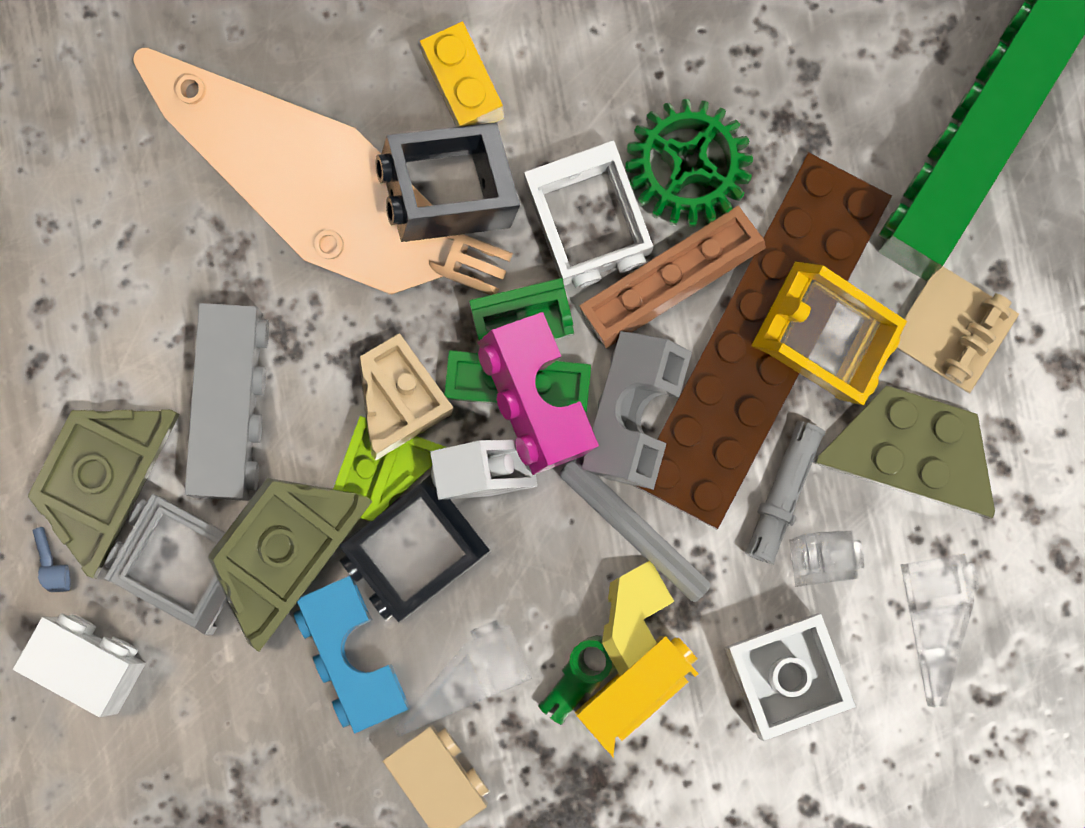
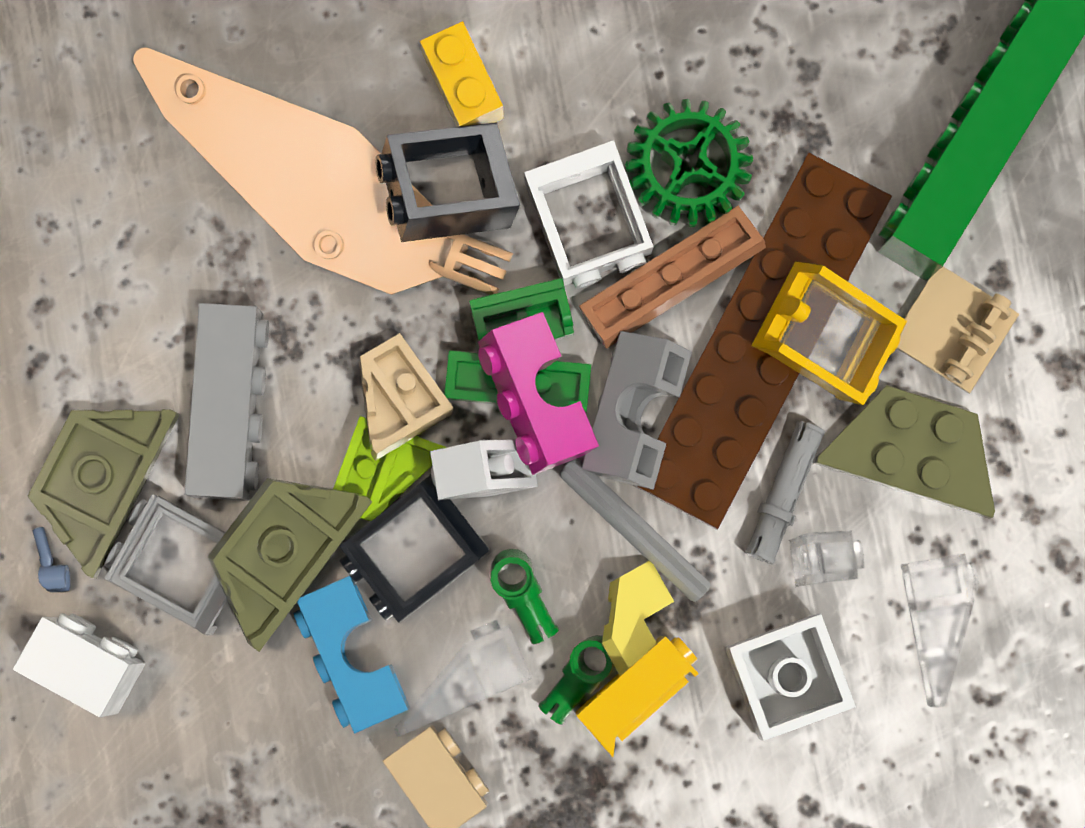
none -> green pin [490,549,559,645]

